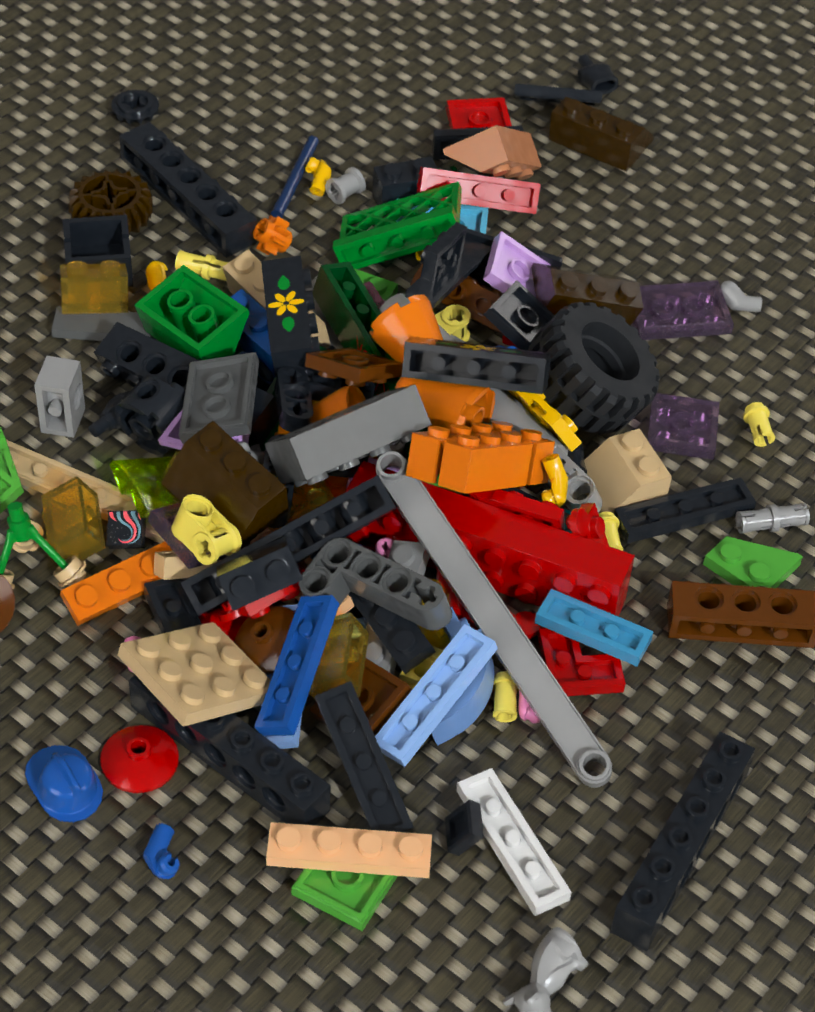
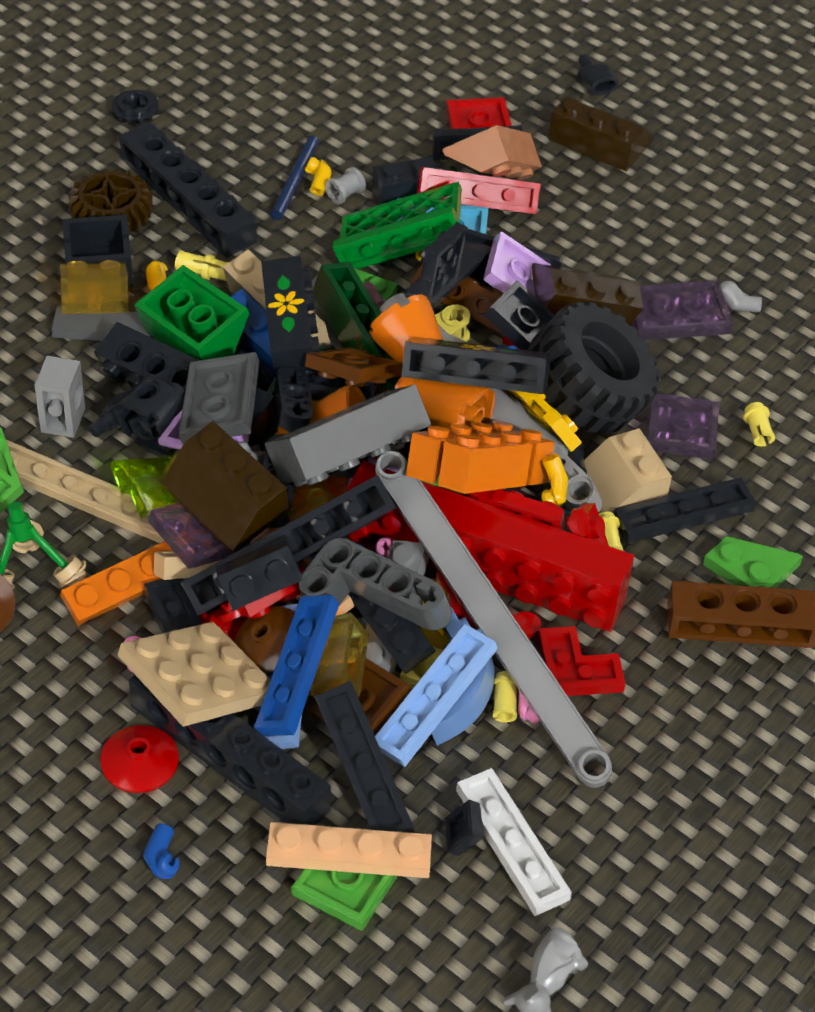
blue piece [25,745,103,823] -> none
clear yellow brick [41,476,105,561] -> none
tile [106,510,147,549] -> none
light yellow piece [171,494,242,565] -> none
orange gear [253,216,293,256] -> none
black tile [514,83,603,107] -> none
dark azure plate [535,589,654,667] -> none
black brick [610,731,756,951] -> none
light grey pin [735,503,810,534] -> none

